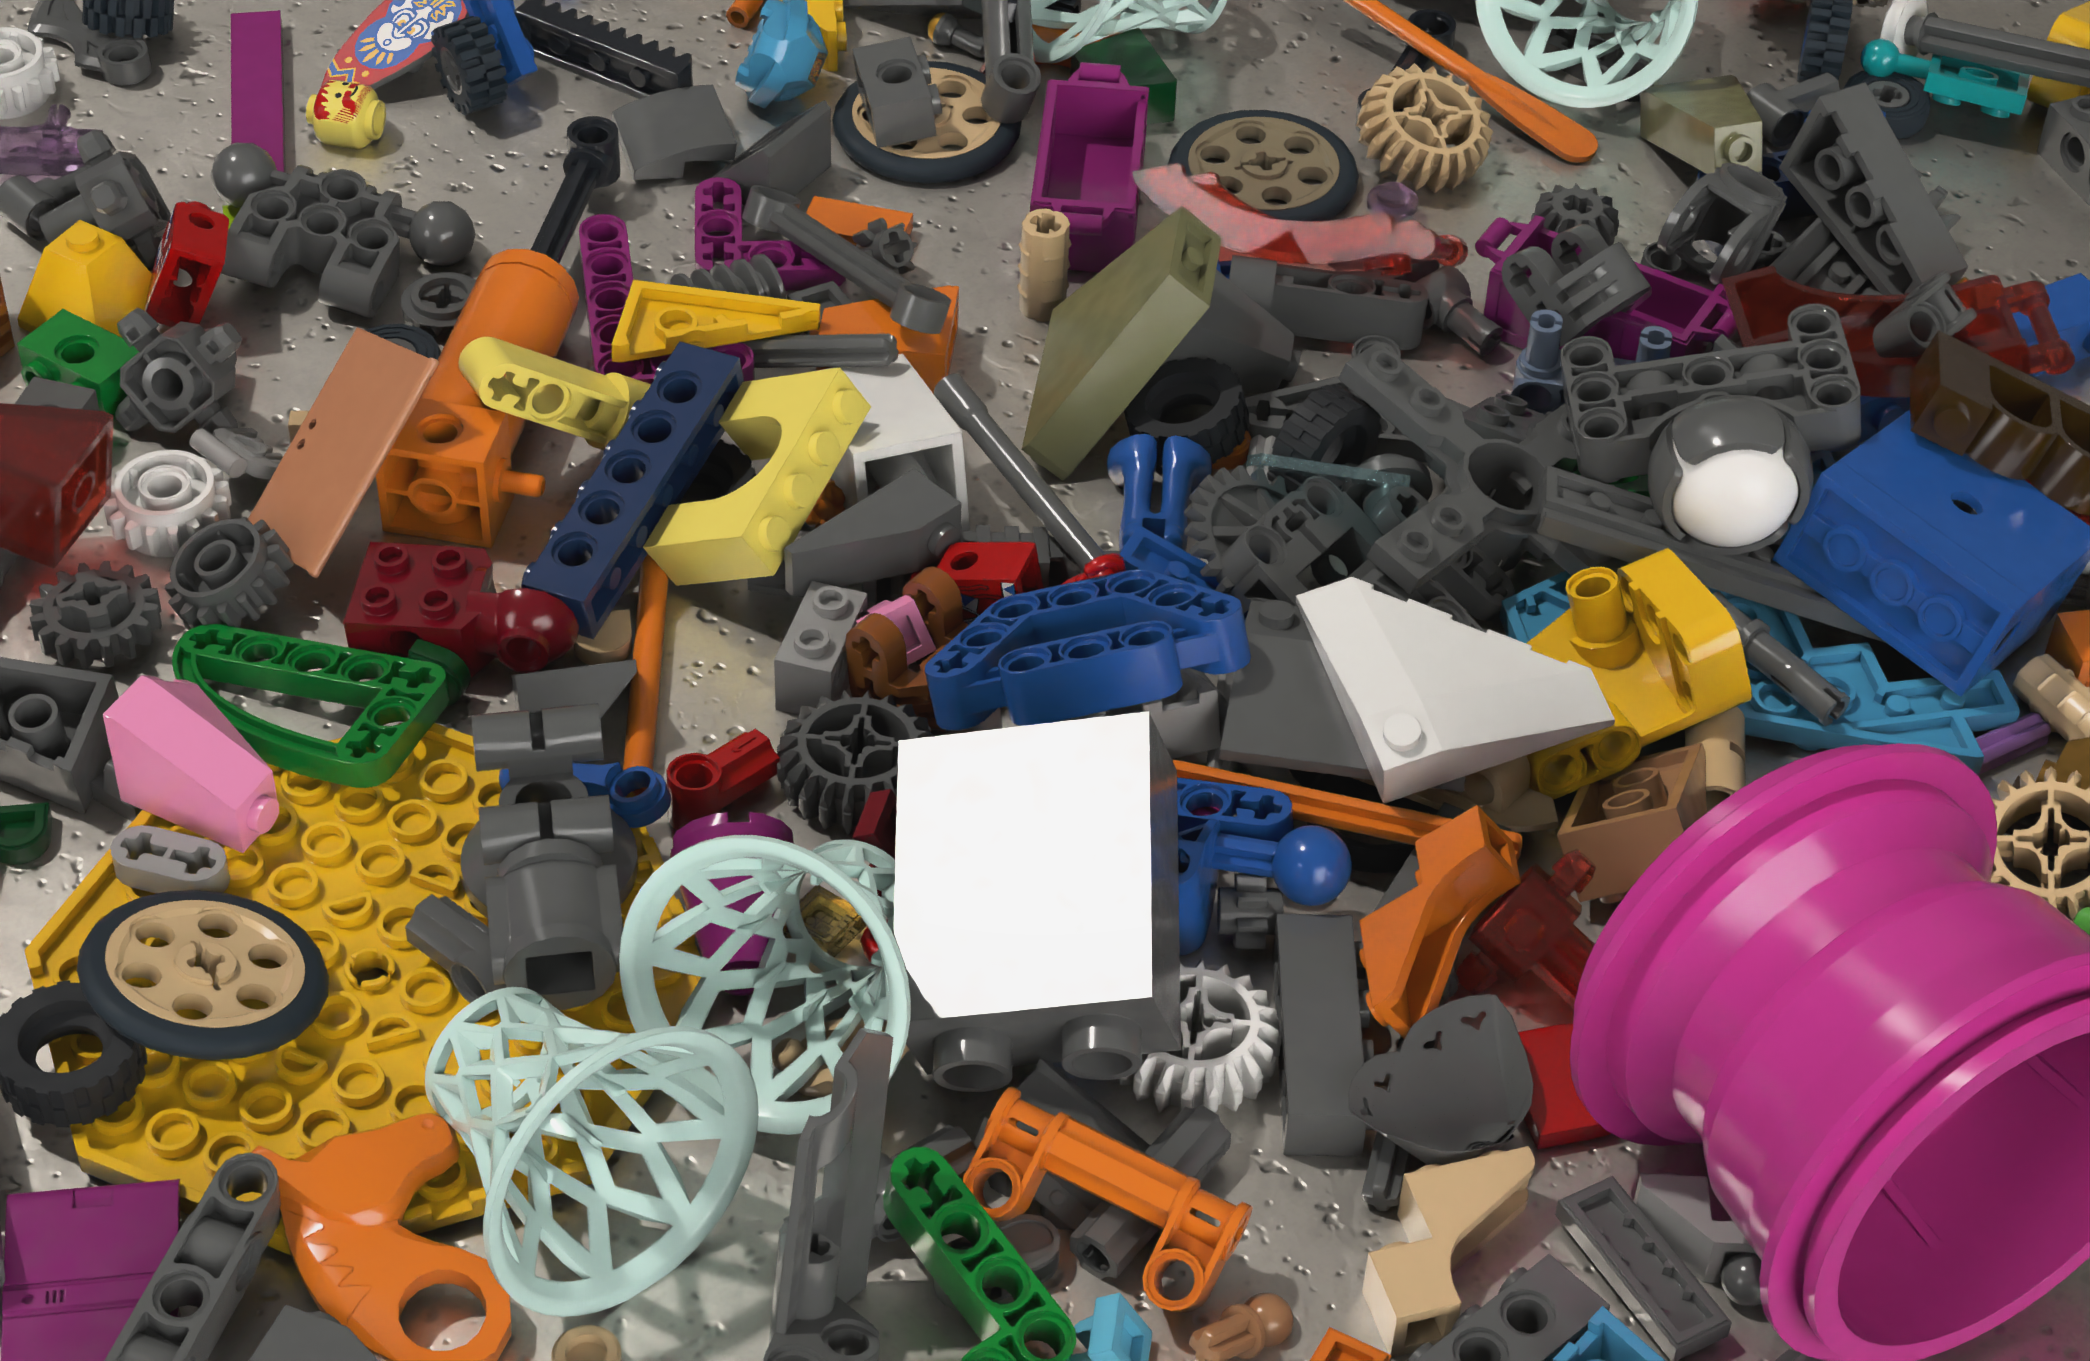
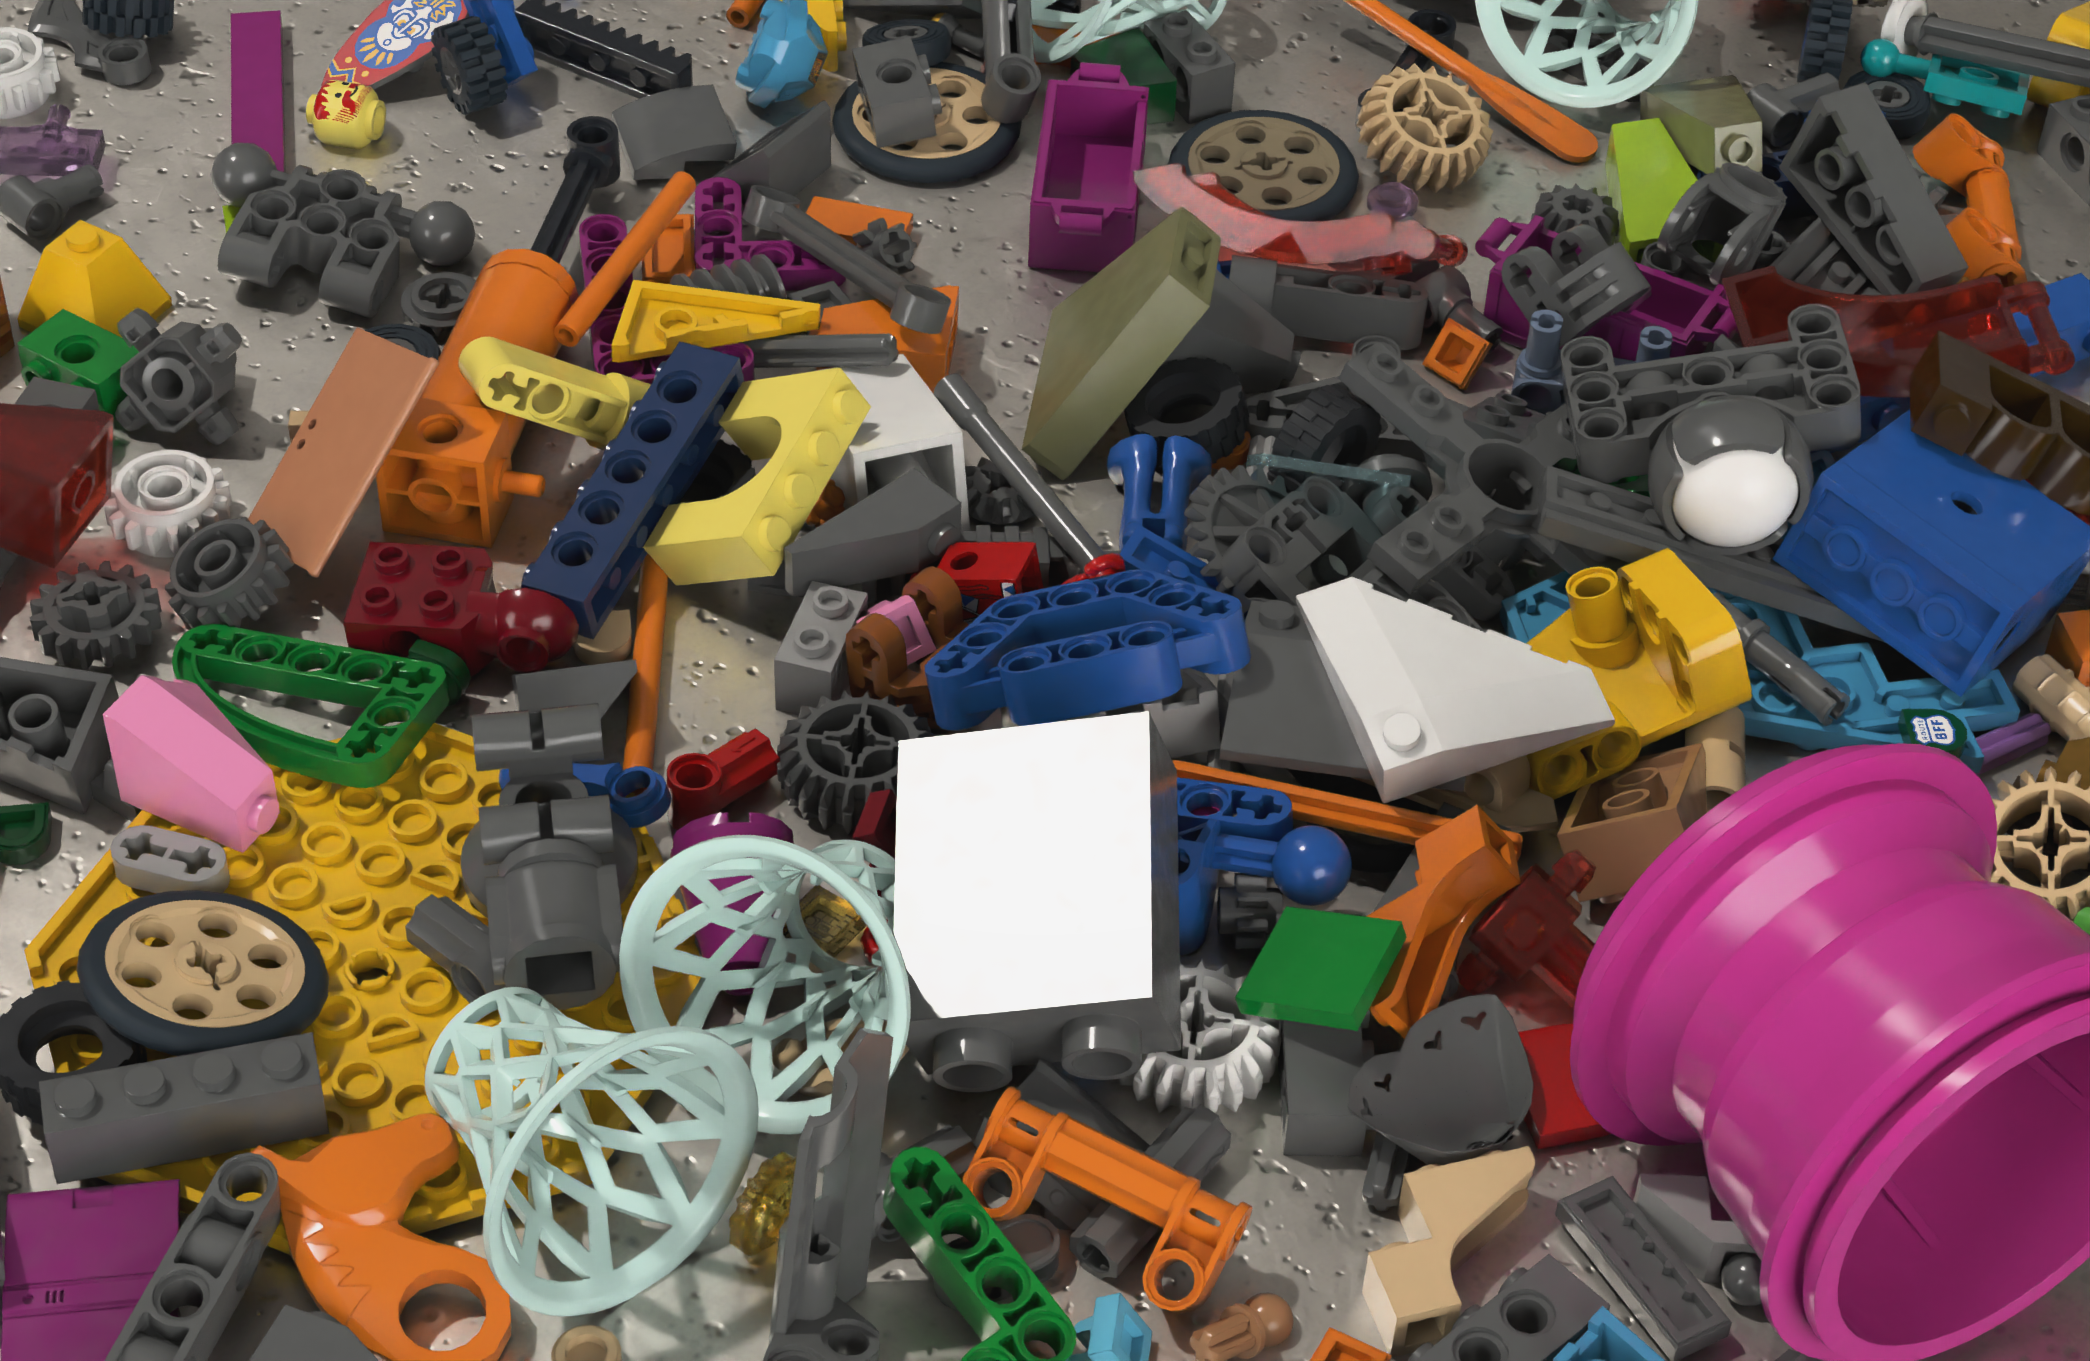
dark grey piece [39,129,171,271] -> none
red torso [144,201,229,327] -> none
light grey piece [190,428,283,480] -> none
tan axle [1017,208,1072,322] -> none
dark grey piece [1873,270,1977,365] -> none
none -> dark grey brick [39,1032,330,1184]
none -> orange piece [554,171,696,347]
none -> orange tile [642,214,695,284]
none -> clear yellow gear [729,1151,796,1256]
none -> black bush [862,19,951,66]
none -> dark grey gear [965,457,1041,525]
none -> dark grey brick [1143,10,1236,124]
none -> green tile [1235,906,1407,1031]
none -> orange slope [1422,318,1493,391]
none -> lime slope [1605,118,1724,264]
none -> tile [1898,709,1967,758]
none -> orange piece [1912,113,2027,301]

